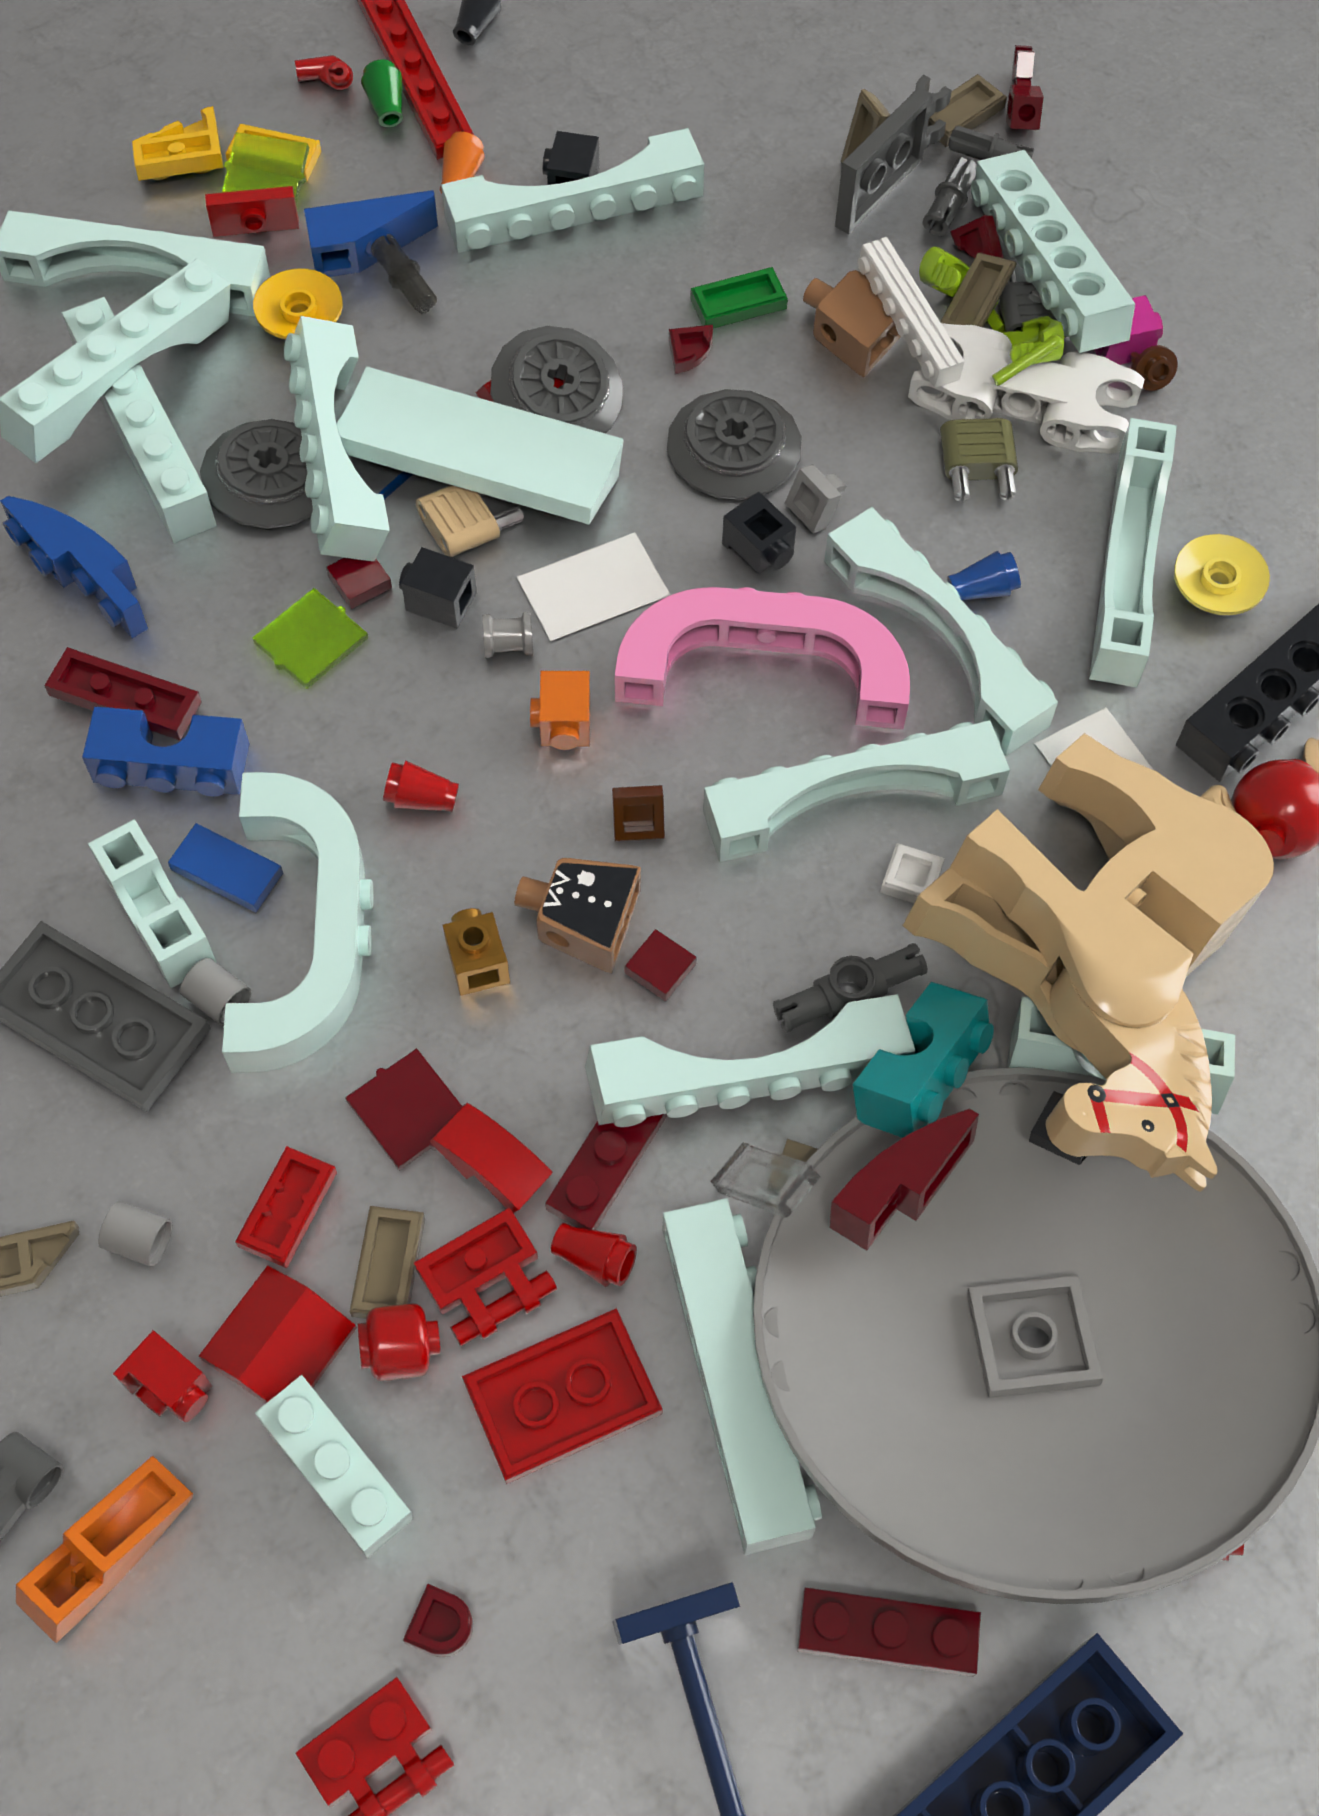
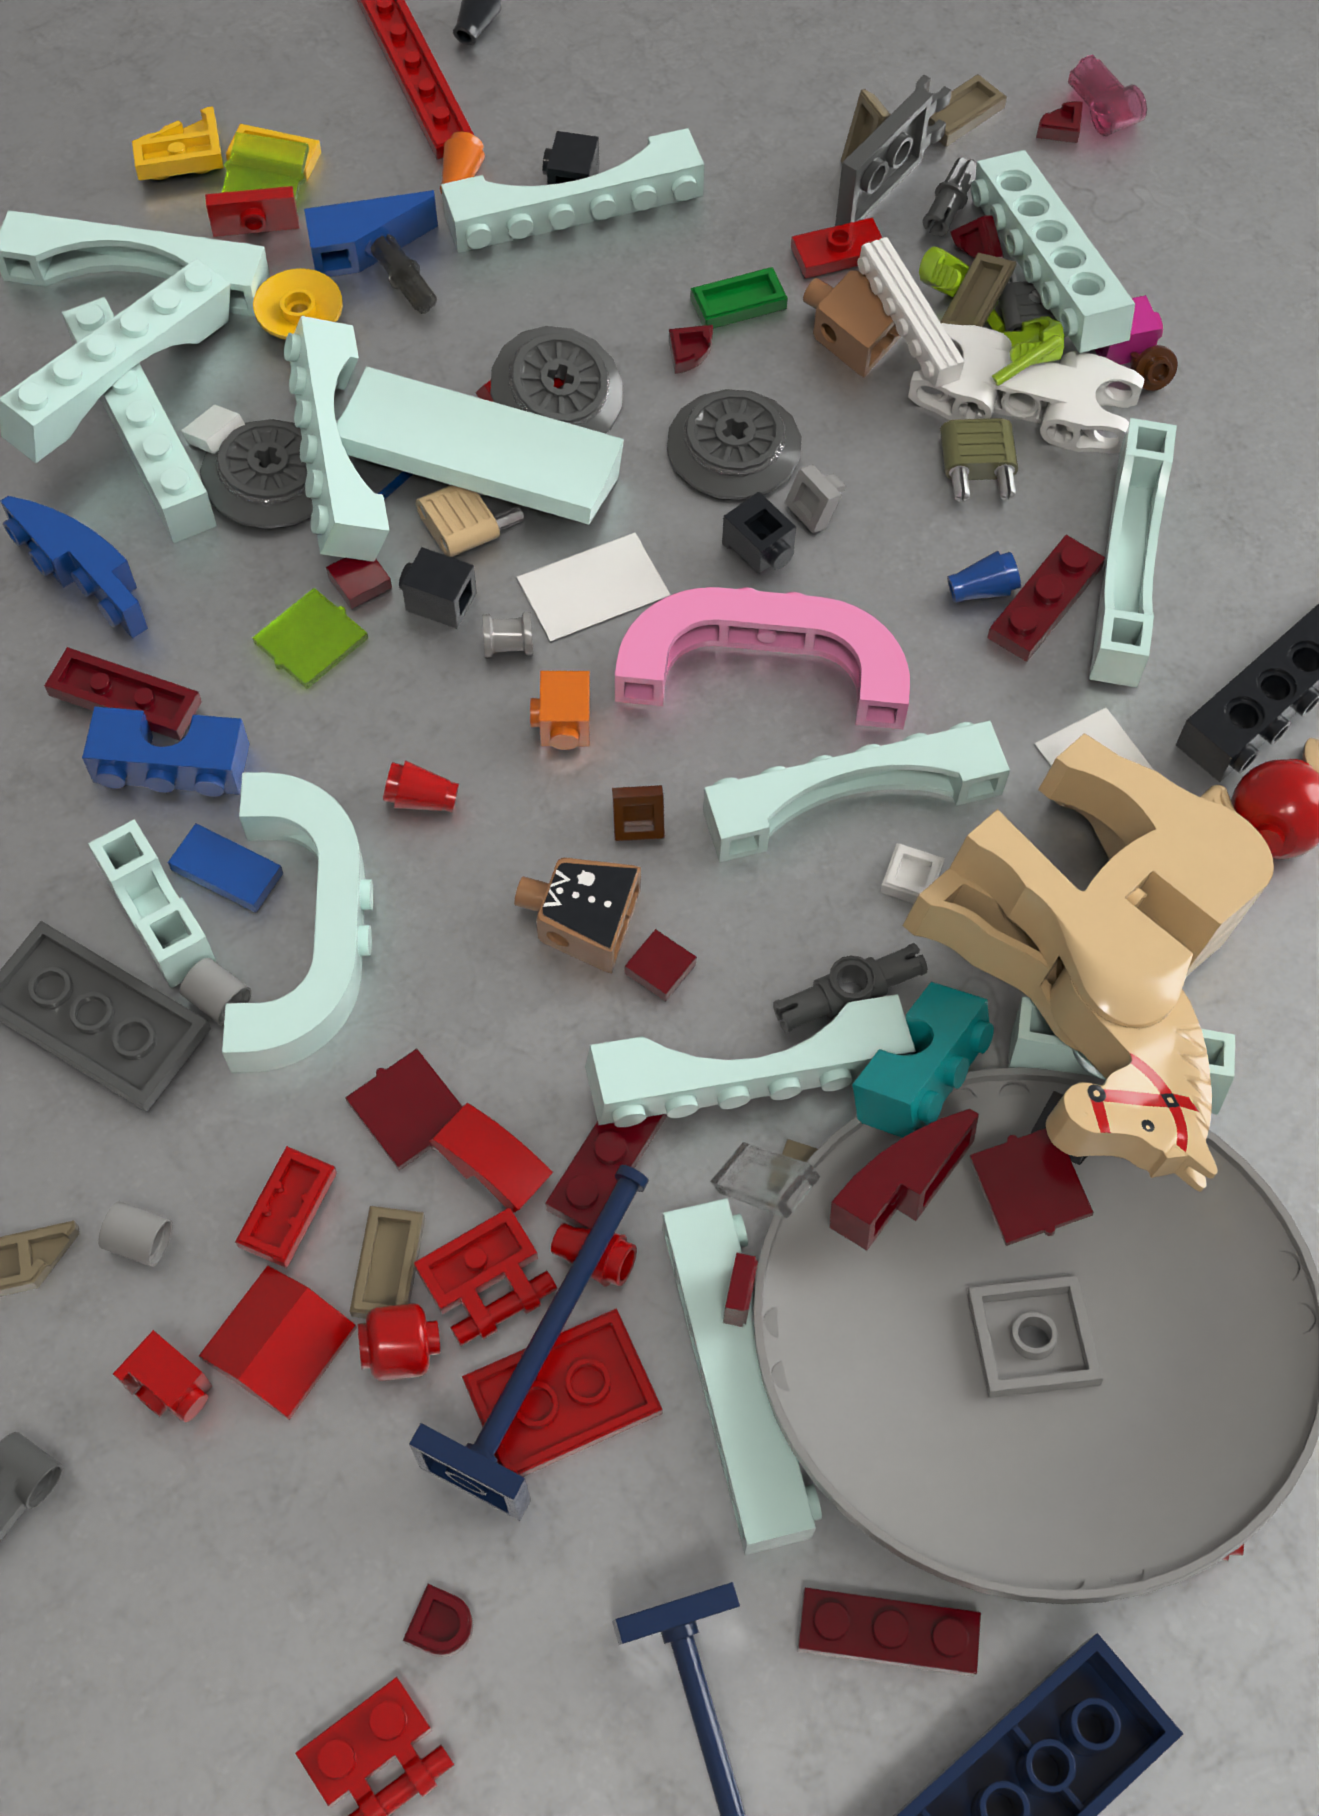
orange slope [16,1456,193,1643] -> none
light aqua arch [255,1375,413,1558] -> none
red arm [294,55,353,90] -> none
green cone [361,59,403,128] -> none
pearl gold brick [442,908,510,996] -> none
light aqua arch [824,507,1058,757] -> none
dark grey axle [948,126,1034,160] -> none
dark red piece [1006,45,1044,130] -> none
light yellow dish [1174,534,1270,615] -> none
none -> white tile [181,404,245,454]
none -> dark blue tile [409,1165,649,1521]
none -> dark red tile [723,1252,758,1327]
none -> red plate [791,217,882,279]
none -> dark red piece [970,1128,1094,1246]
none -> dark red plate [987,534,1106,662]
none -> dark red tile [1036,101,1083,143]
none -> clear pink piece [1068,54,1147,136]

